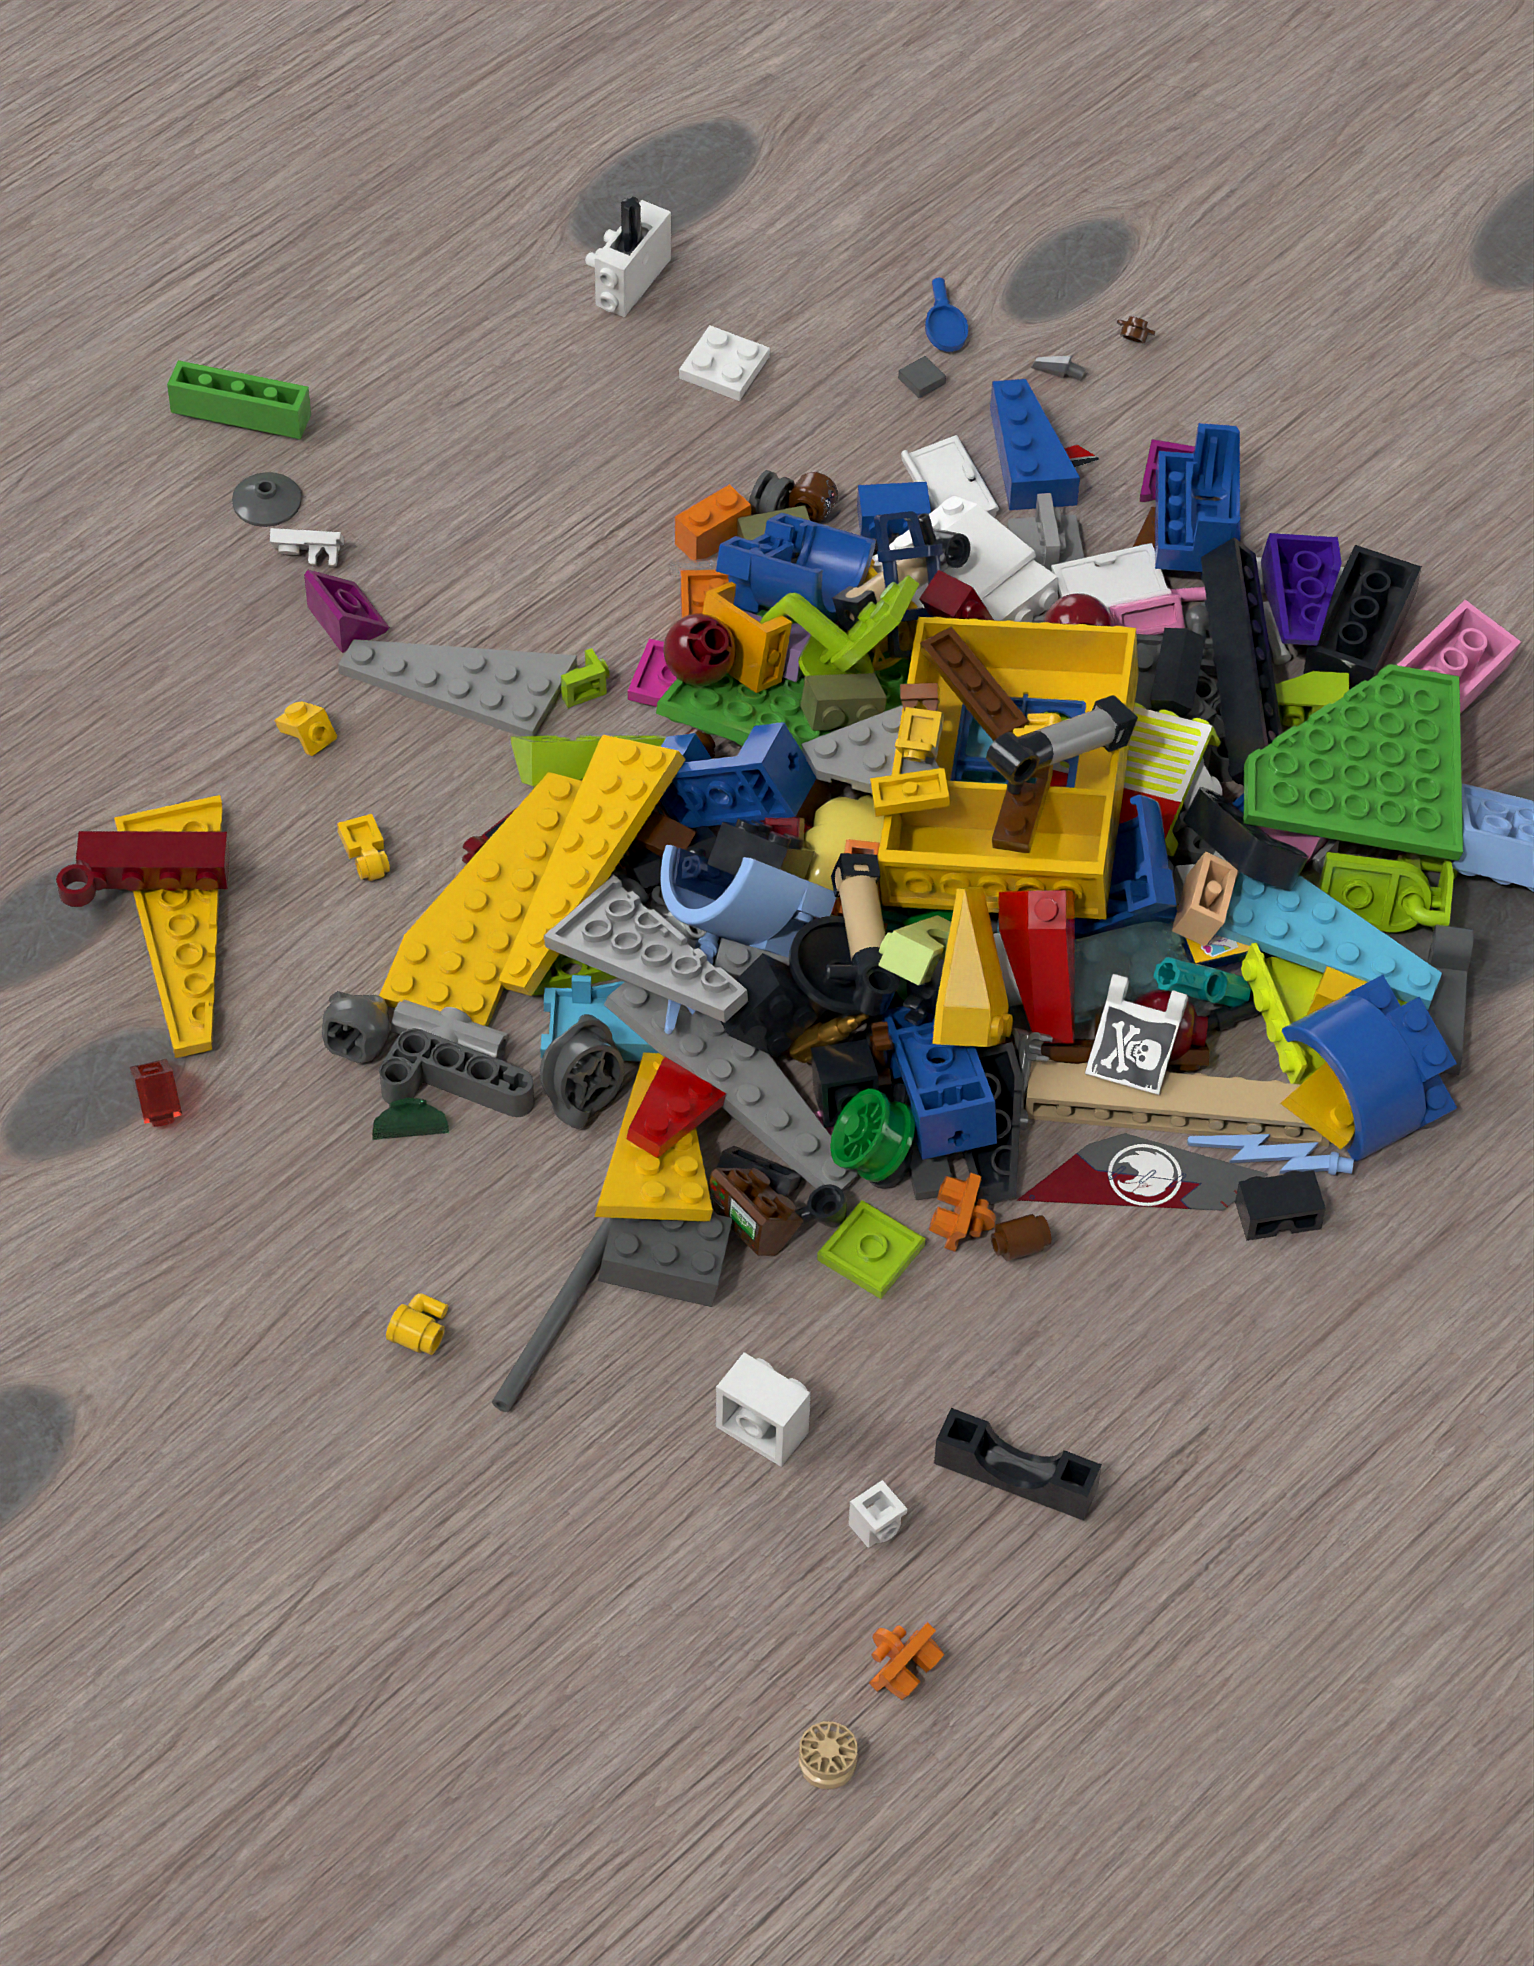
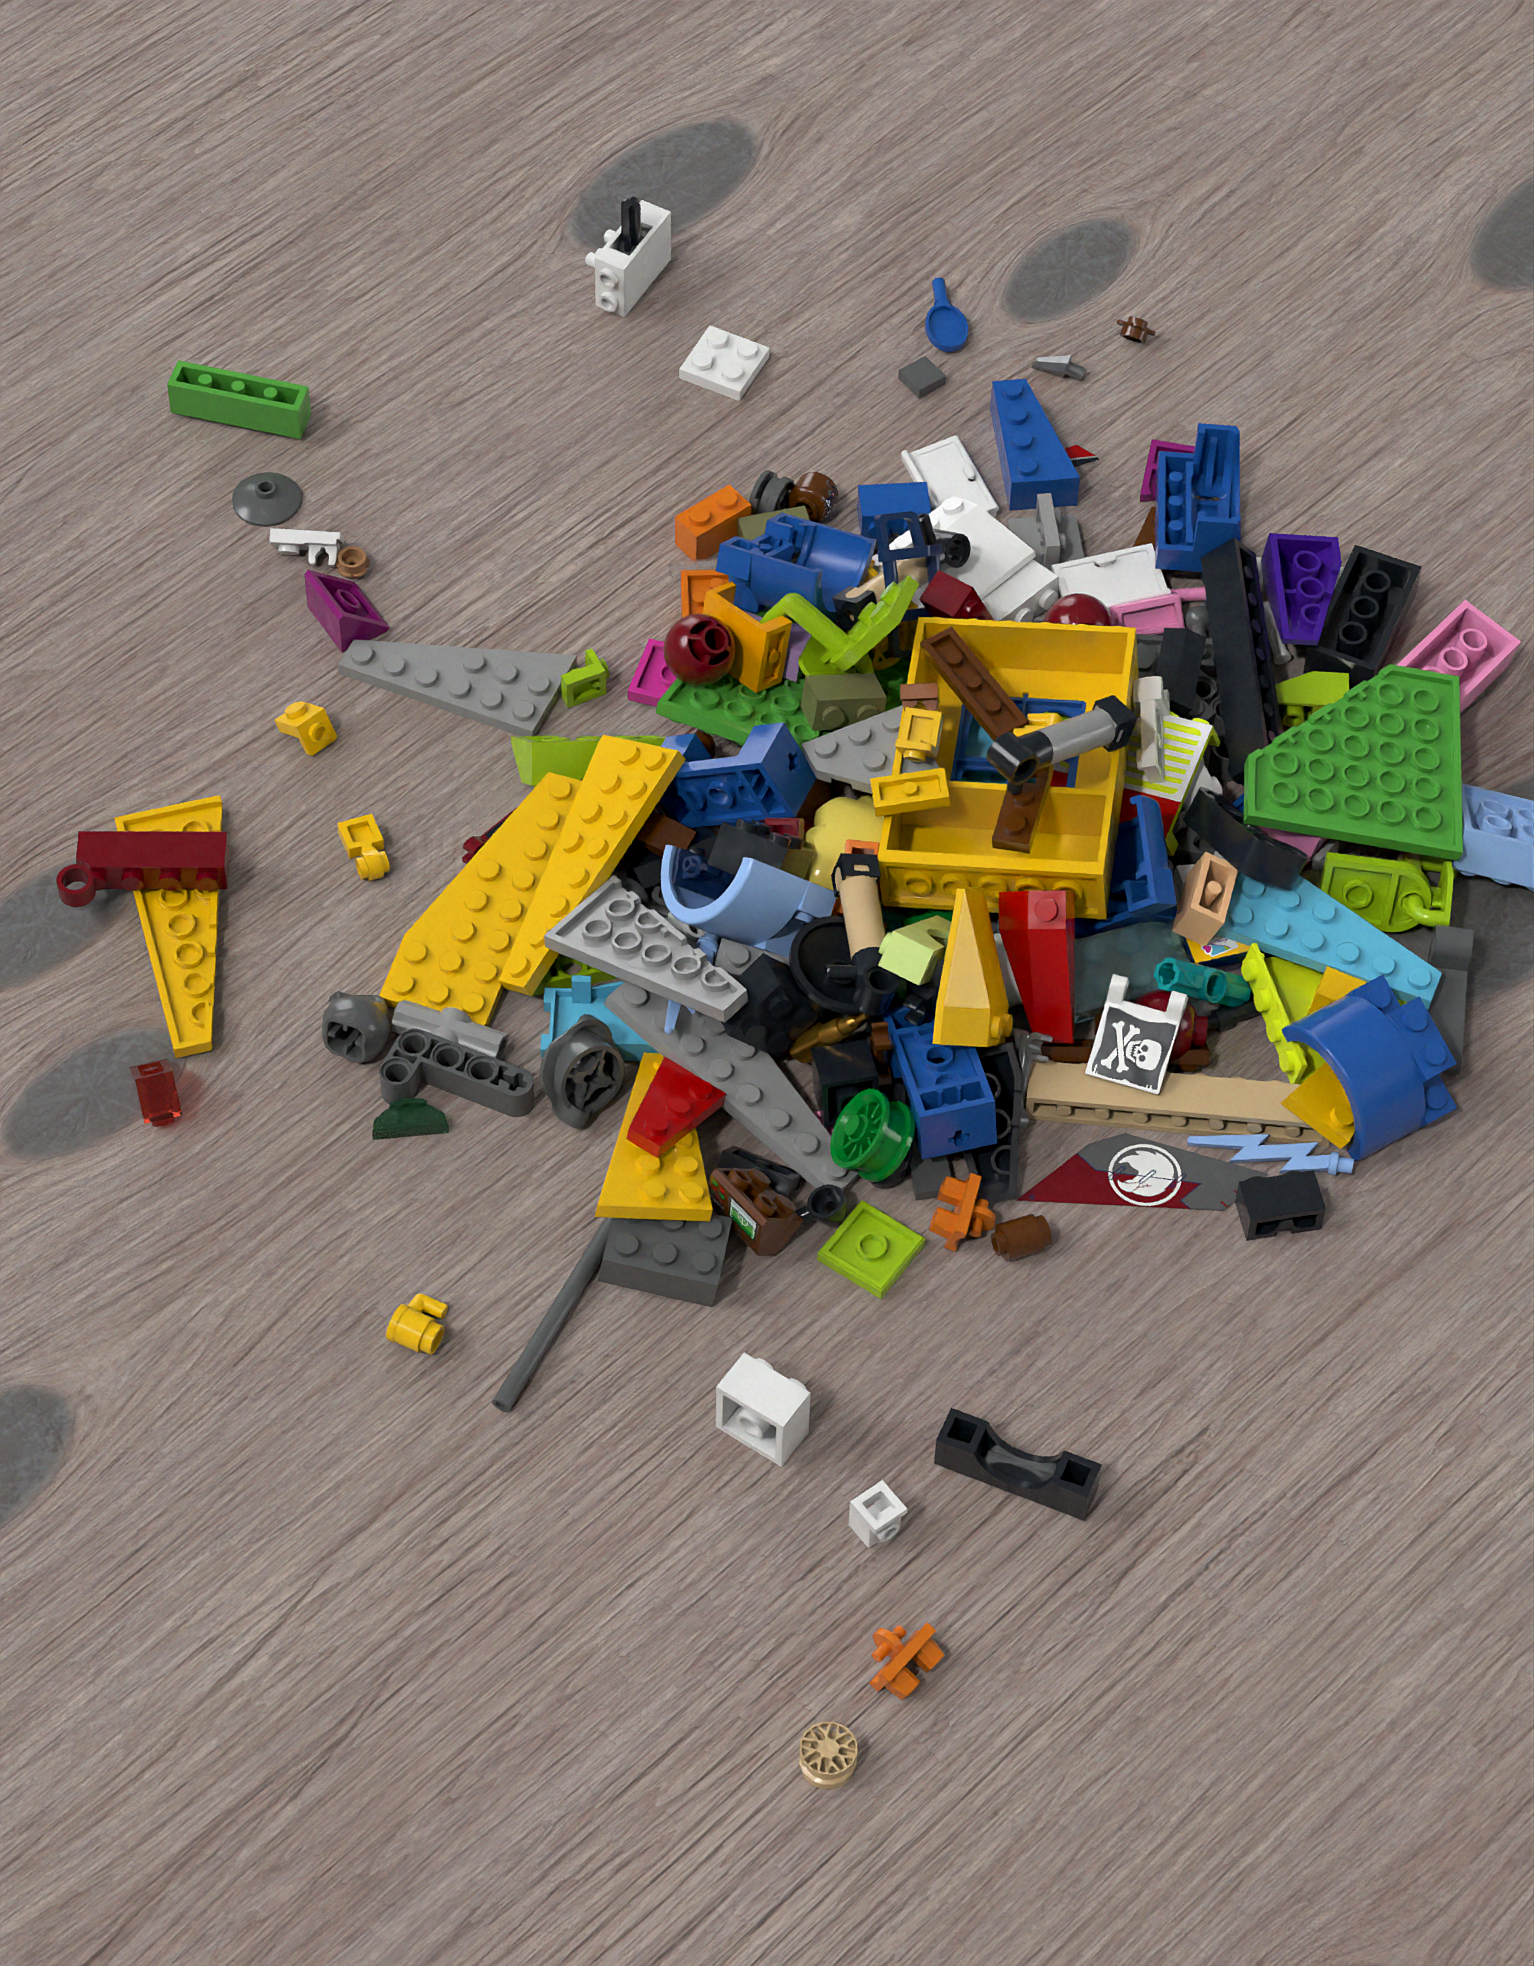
none -> medium nougat plate [335,546,370,579]
none -> white plate [1133,676,1170,784]

